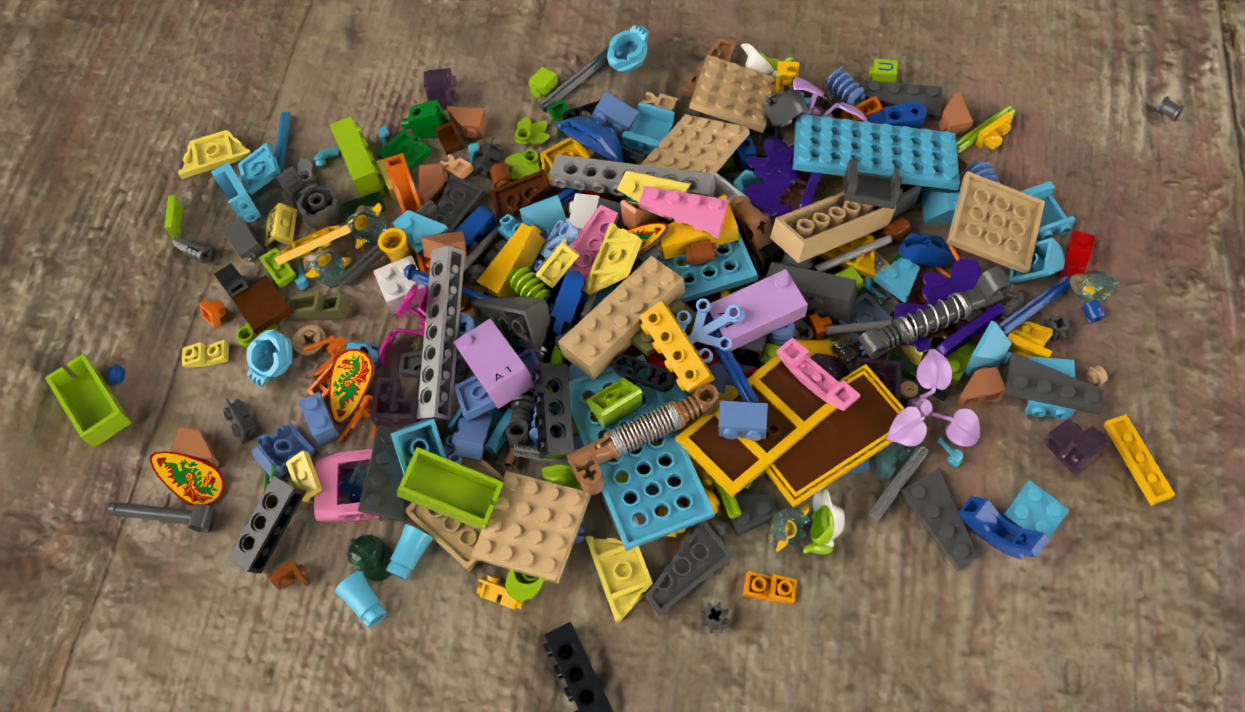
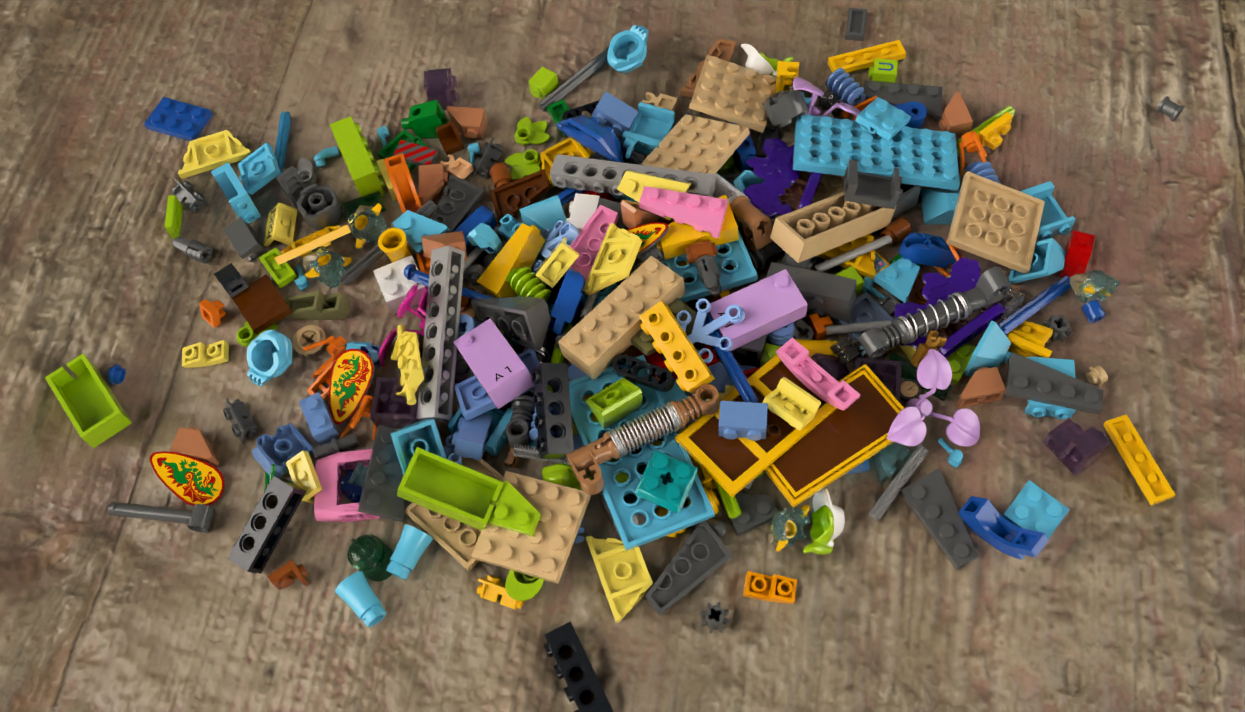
none -> blue plate [144,97,213,141]
none -> dark grey hinge [172,178,209,213]
none -> dark grey pin [312,432,359,460]
none -> light yellow plate [391,324,424,405]
none -> tile [393,140,438,166]
none -> medium azure rock [466,222,503,254]
none -> lime wing [488,481,541,537]
none -> medium azure hand [623,136,637,158]
none -> teal brick [636,450,698,513]
none -> dark grey hinge [696,255,722,297]
none -> light yellow bracket [762,377,821,431]
none -> yellow plate [827,40,906,73]
none -> dark grey tile [845,8,867,41]
none -> medium azure plate [855,97,911,141]
none -> pearl gold plate [910,330,947,367]
none -> orange plant [958,131,987,176]

